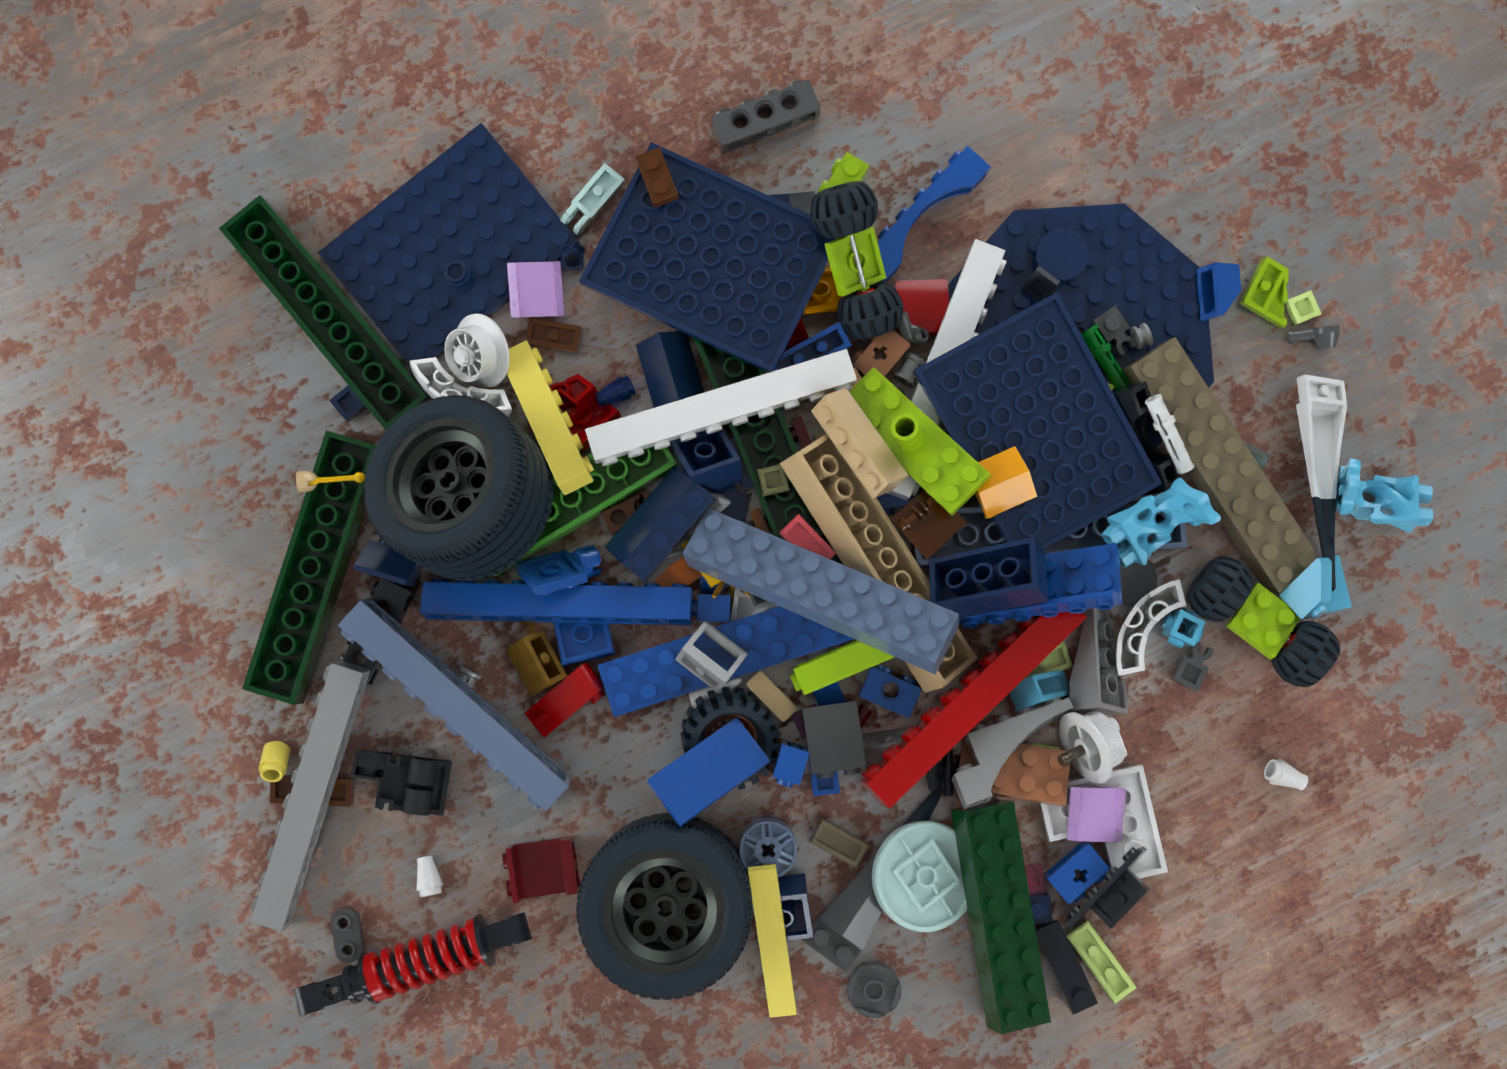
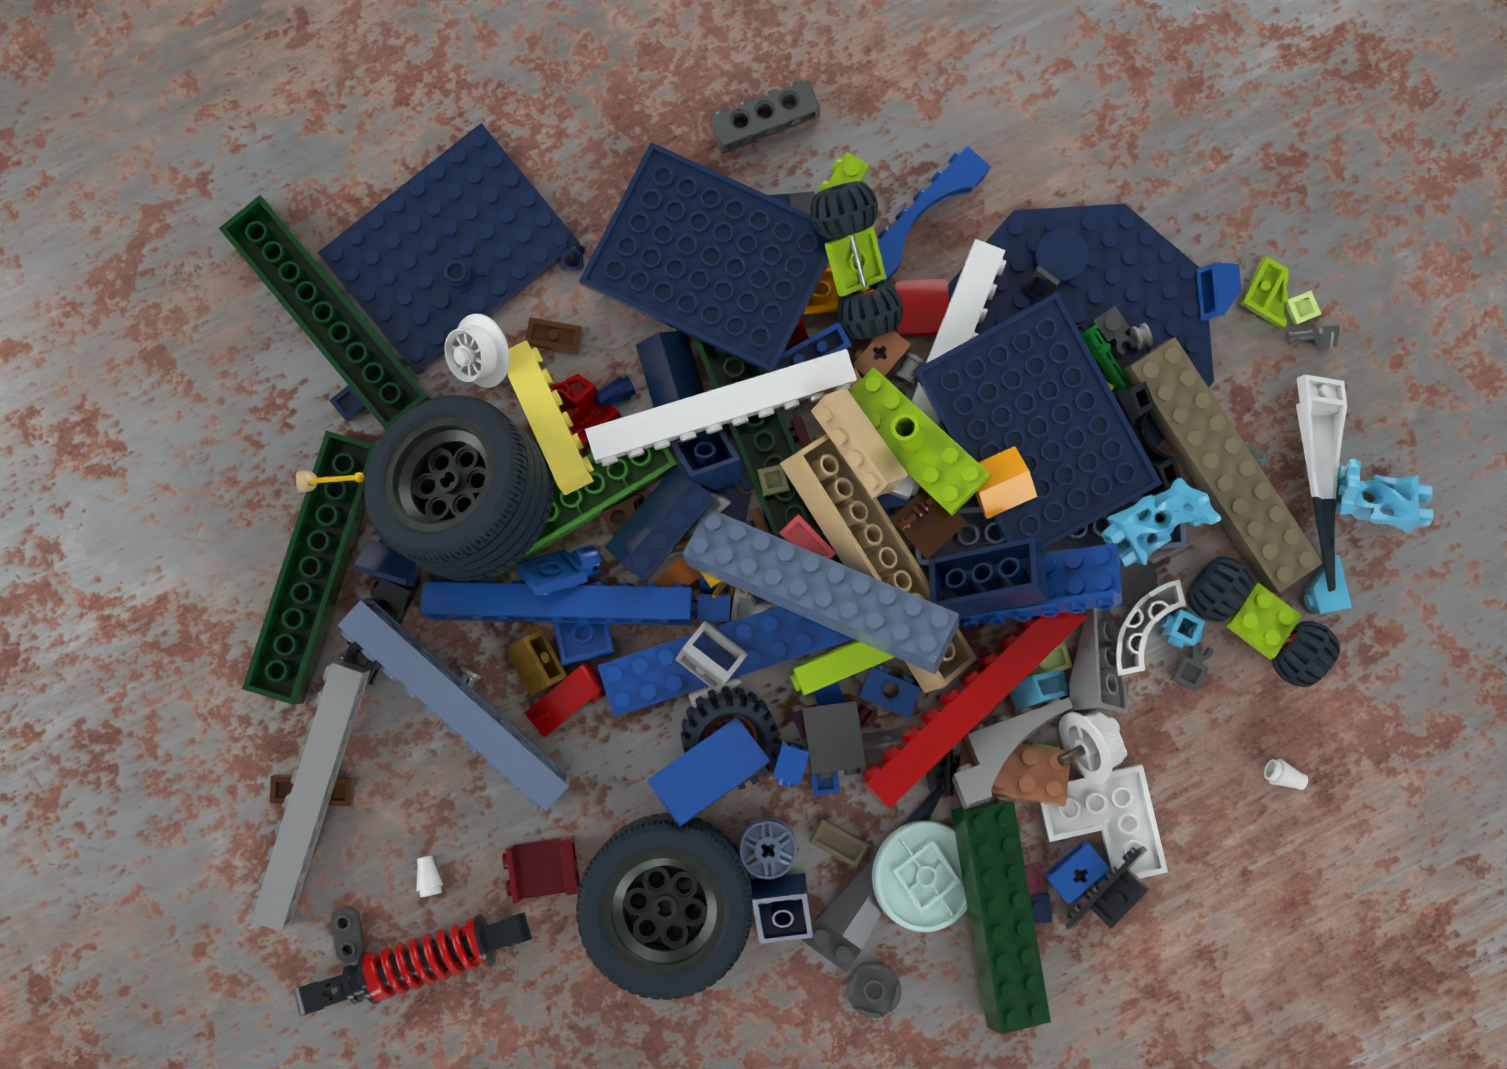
light yellow brick [258,741,291,782] -> none
black plate [351,749,452,816] -> none
white brick [409,357,512,418] -> none
lavender slope [507,261,564,318] -> none
light aqua hinge [560,163,626,236] -> none
reddish brown plate [635,147,679,208] -> none
tan slope [746,671,797,722] -> none
light yellow tile [748,864,797,1018] -> none
dark grey arm [898,311,929,345] -> none
black slope [1035,919,1098,1015] -> none
yellowish green tile [1065,919,1137,1004] -> none
lavender slope [1067,785,1126,842] -> none
white pin [1145,394,1195,474] -> none
medium azure slope [1279,558,1332,620] -> none

